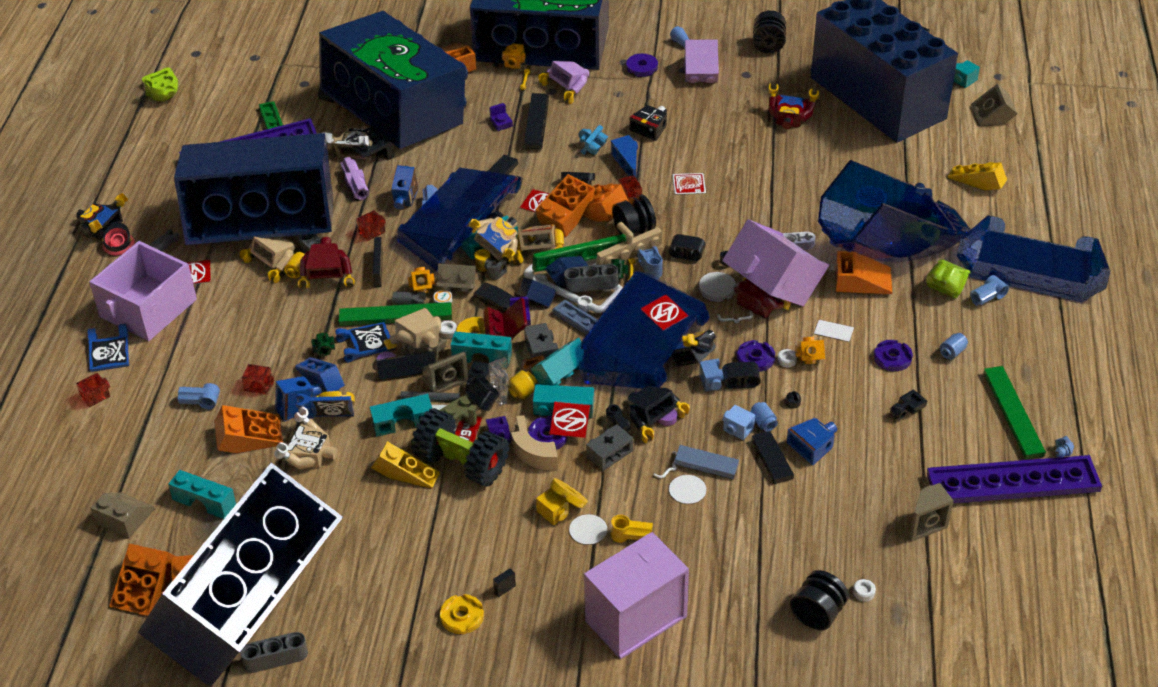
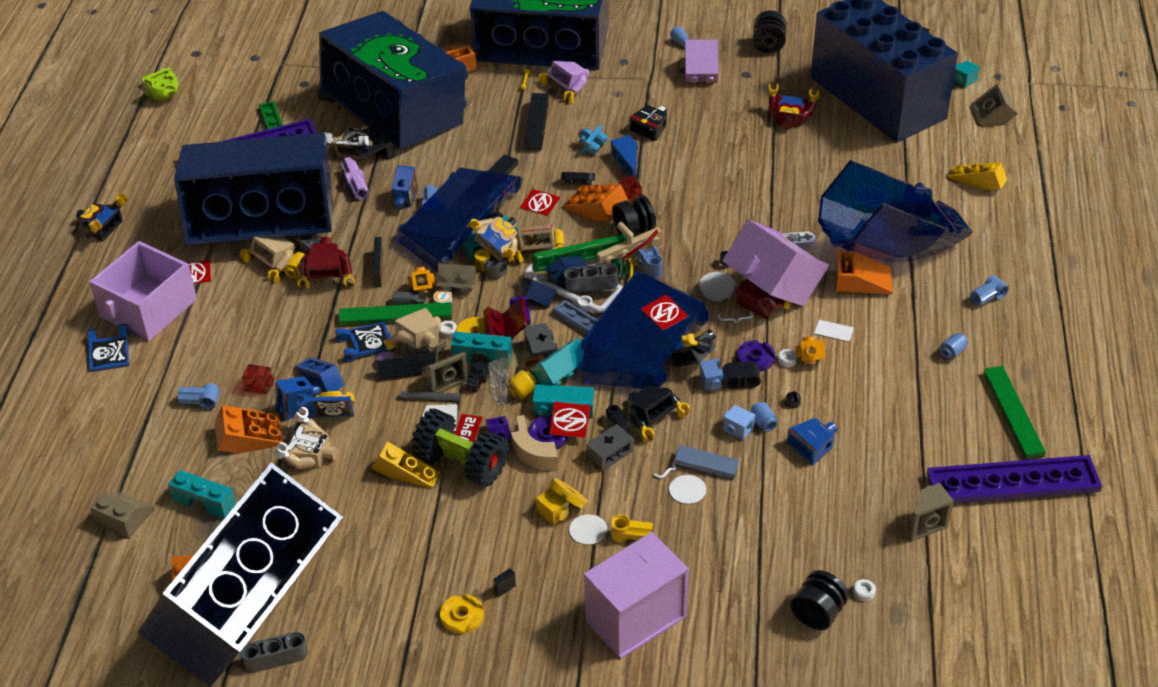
clear red brick [76,373,111,408] -> none
coral piece [102,222,135,256] -> none
orange slope [109,543,175,616] -> none
dark grey bar [149,229,180,252] -> none
dark green gear [311,333,335,356] -> none
clear red brick [356,210,386,241] -> none
teal arch [370,394,433,437] -> none
olive plate [440,394,481,426] -> none
black beam [465,374,500,411] -> none
black slope [473,282,515,313] -> none
dark purple bracket [489,103,513,131] -> none
light orange brick [502,43,526,69] -> none
orange slope [535,174,596,237] -> none
dark purple tile [626,53,658,77] -> none
medium lavender tile [658,409,677,426] -> none
black beam [668,234,706,261] -> none
sticker [673,173,706,194] -> none
black tile [751,431,794,484] -> none
dark purple tile [873,340,913,372] -> none
black plate [890,389,927,420] -> none
lime piece [926,259,970,299] -> none
clear blue windscreen [957,215,1111,303] -> none
medium blue piece [1055,436,1074,458] -> none
none -> red sticker [620,229,658,260]

